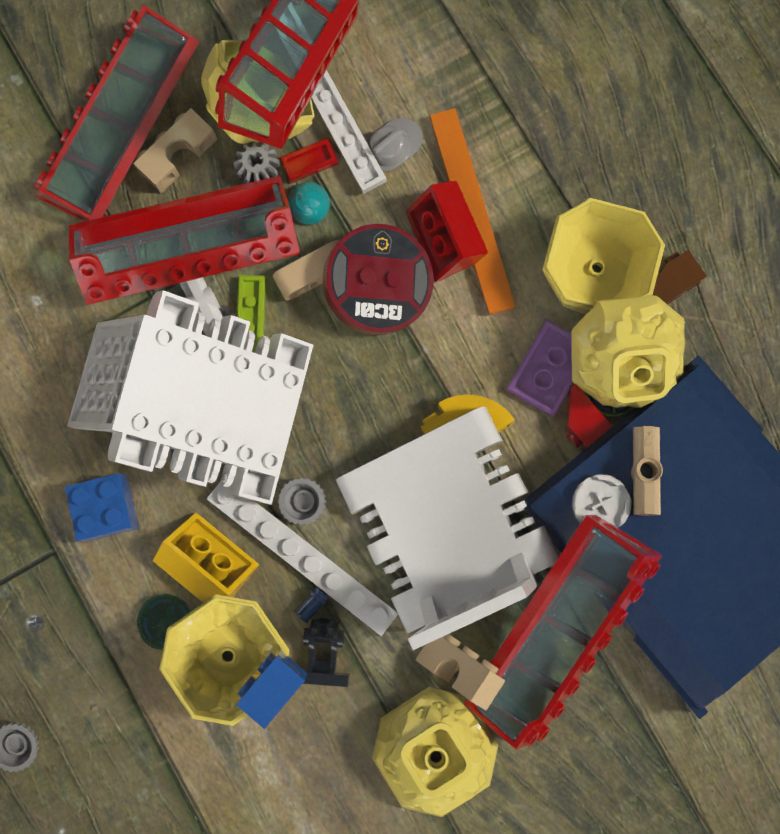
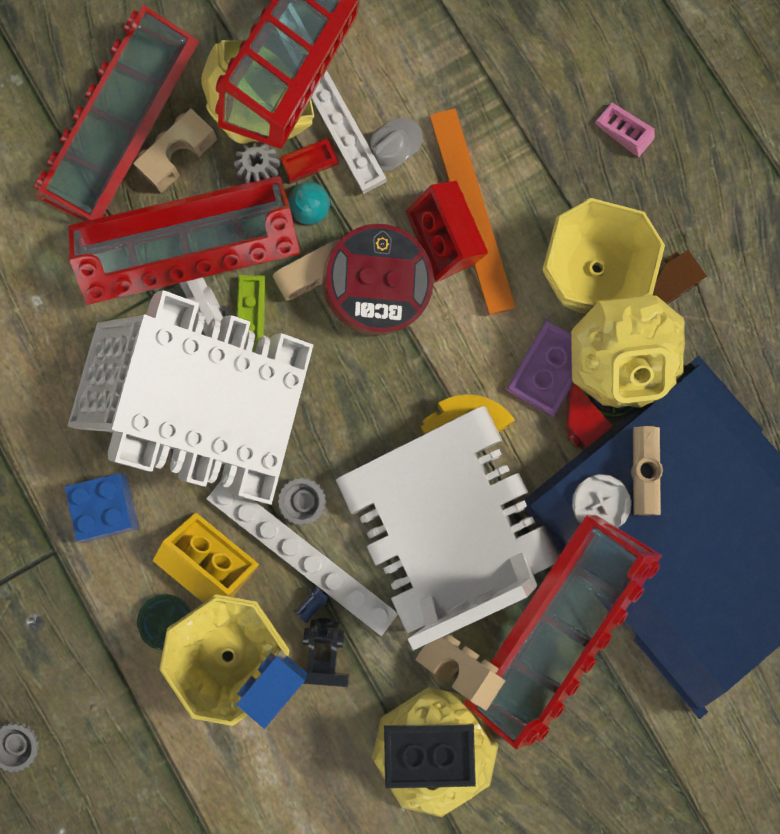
none -> black tile [384,723,476,789]
none -> bright pink slope [595,102,655,157]

